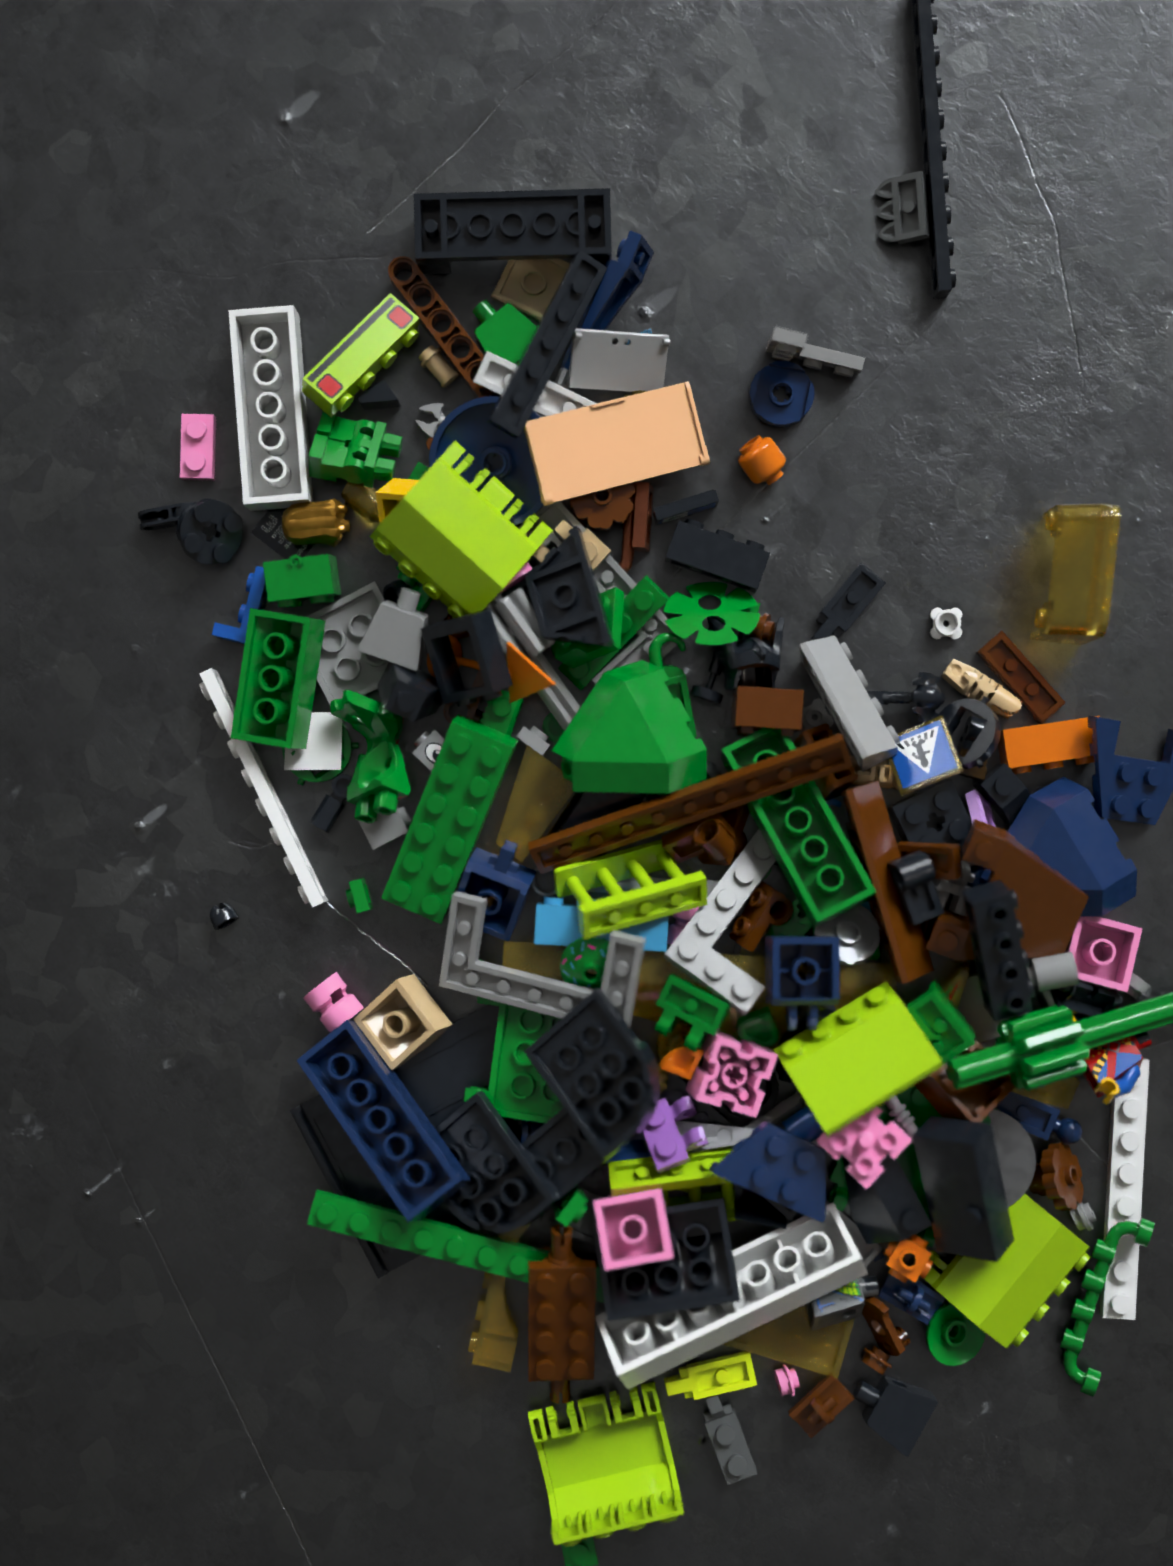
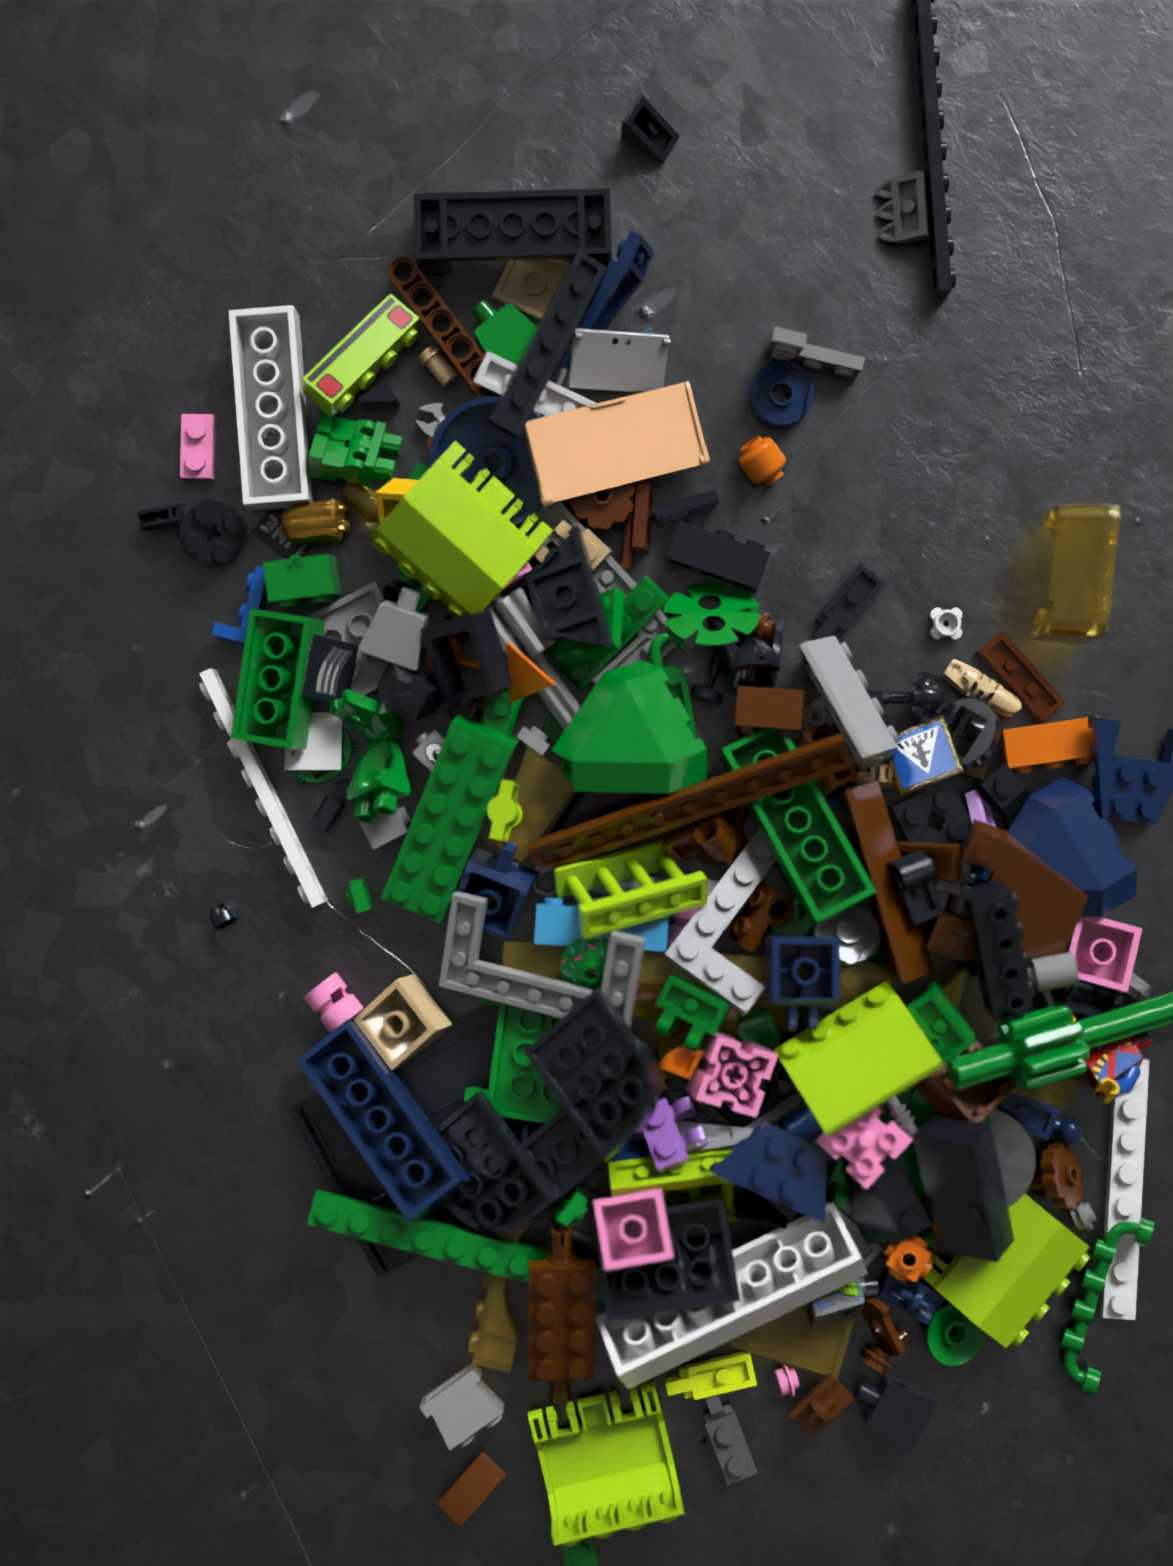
none -> black sticker [301,634,358,703]
none -> light grey hips [419,1361,504,1451]
none -> reddish brown slope [436,1451,506,1527]
none -> lime piece [487,779,523,843]
none -> black slope [621,95,680,163]

